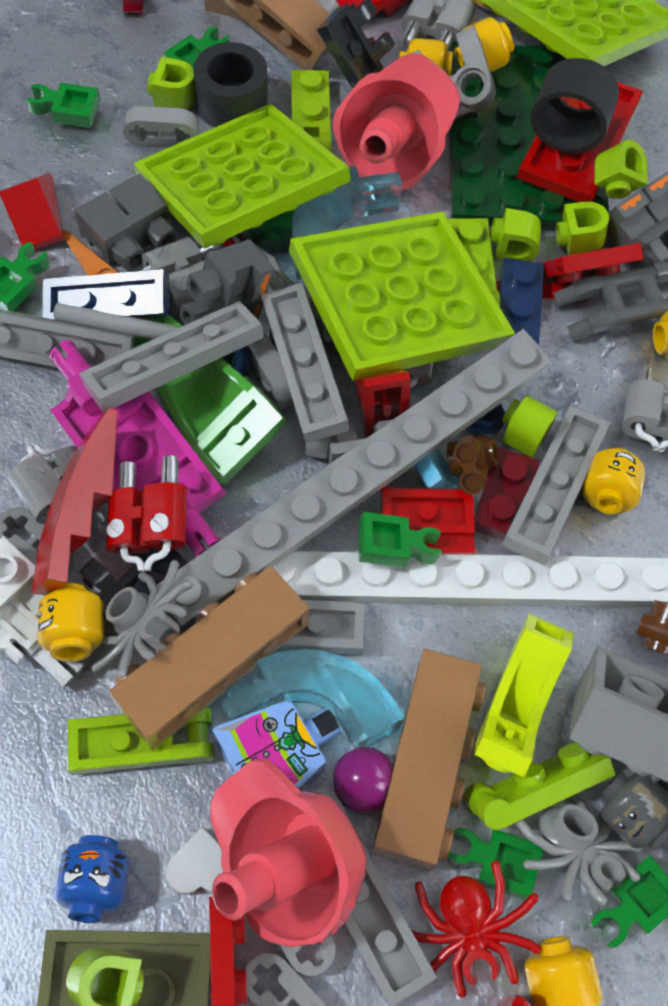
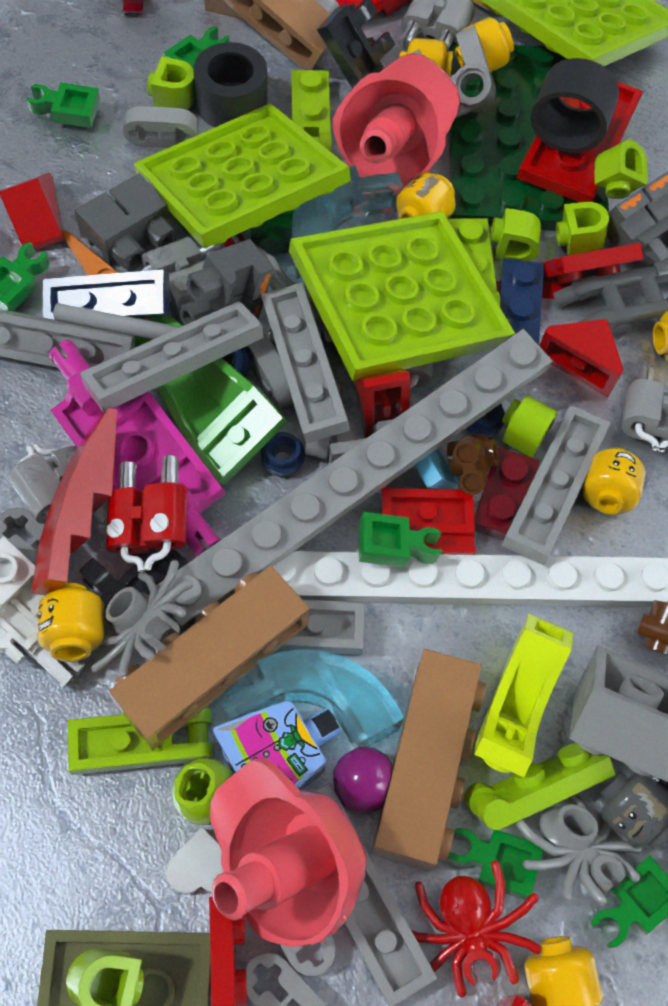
blue head [54,835,130,923] -> none
none -> lime piece [171,758,233,825]
none -> dark blue plate [260,432,305,476]
none -> yellow head [396,172,456,219]
none -> red slope [539,319,624,398]

